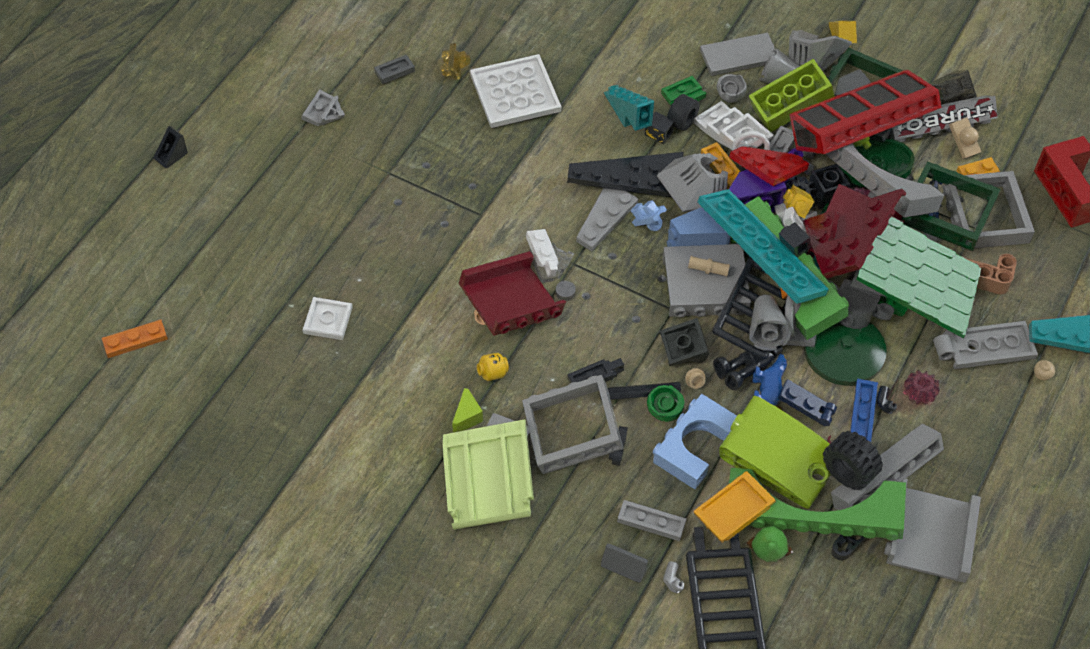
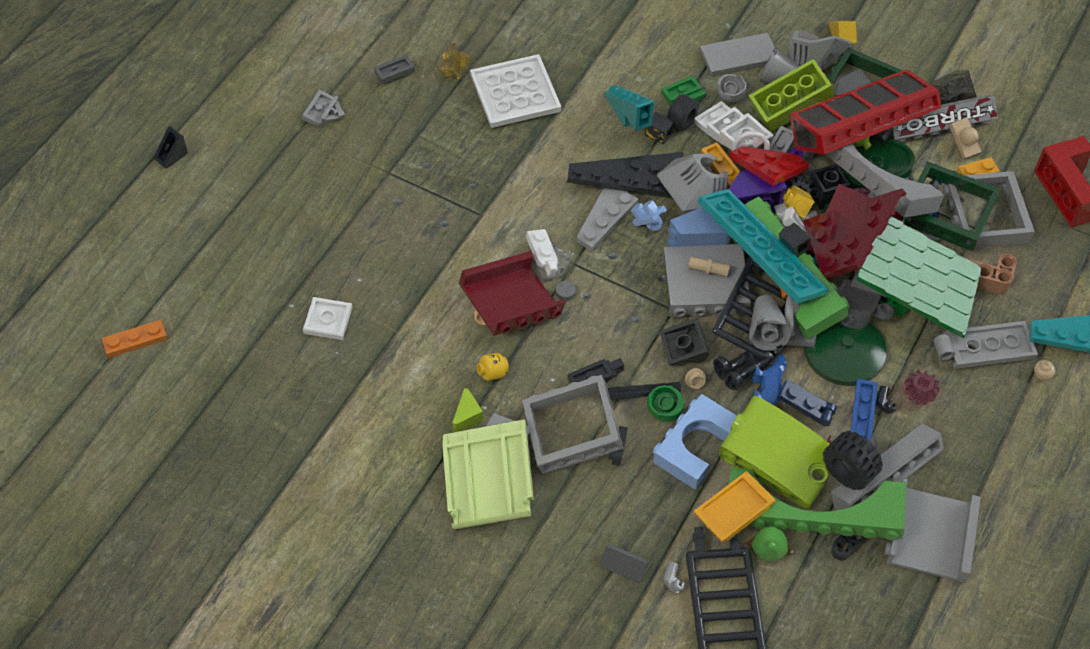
light grey plate [617,500,686,541] -> none

